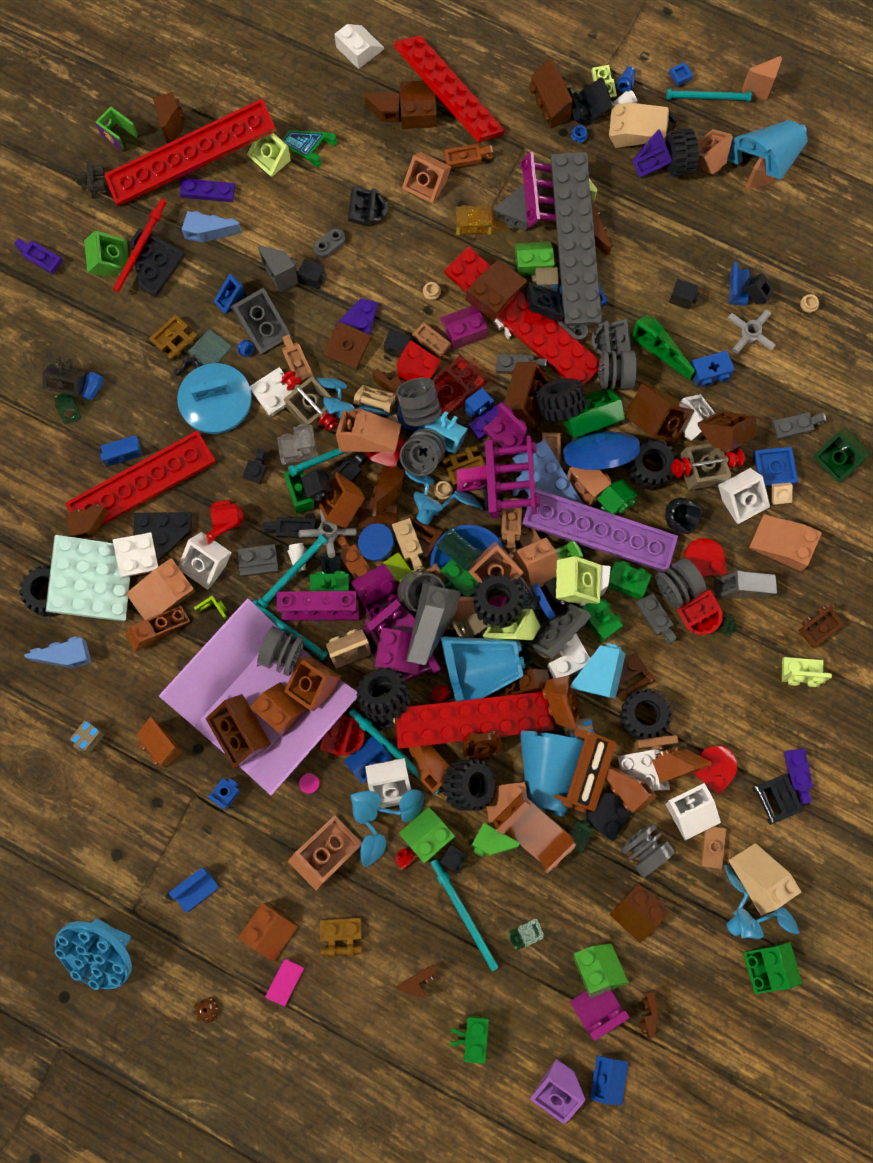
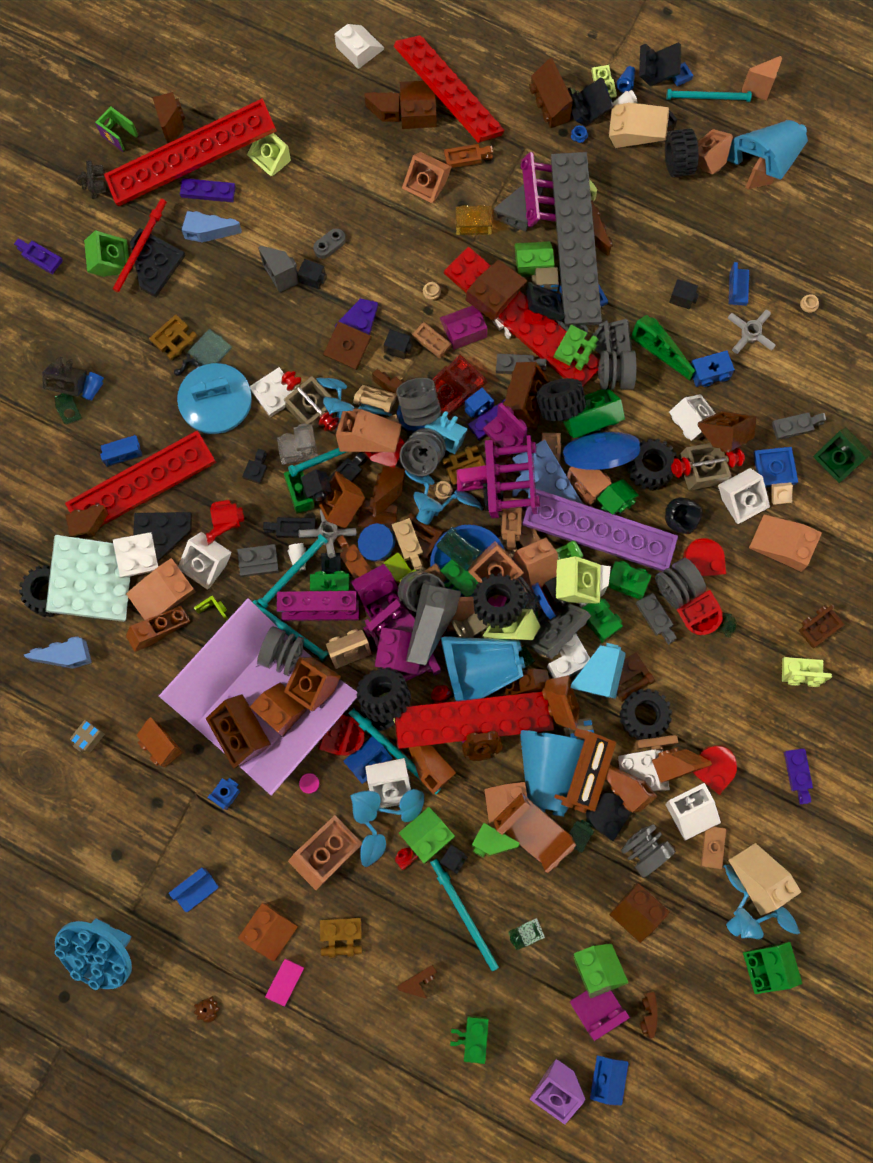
blue slope [214,274,246,314] -> none
dark grey slope [230,288,291,354] -> none
blue plate [237,340,254,357] -> none
flag [282,130,338,167] -> none
medium nougat hinge [282,334,314,384] -> none
black slope [348,186,388,226] -> none
red slope [396,340,441,382] -> none
black tyre [442,760,496,811] -> none
reddish brown slope [625,383,694,443] -> none
dark purple wing [633,129,672,177] -> none
dark grey slope [714,571,777,599] -> none
black brick [742,273,774,305] -> none
black plate [752,774,803,825] -> none
none -> bright green plate [554,325,598,370]
none -> black bracket [639,42,681,87]

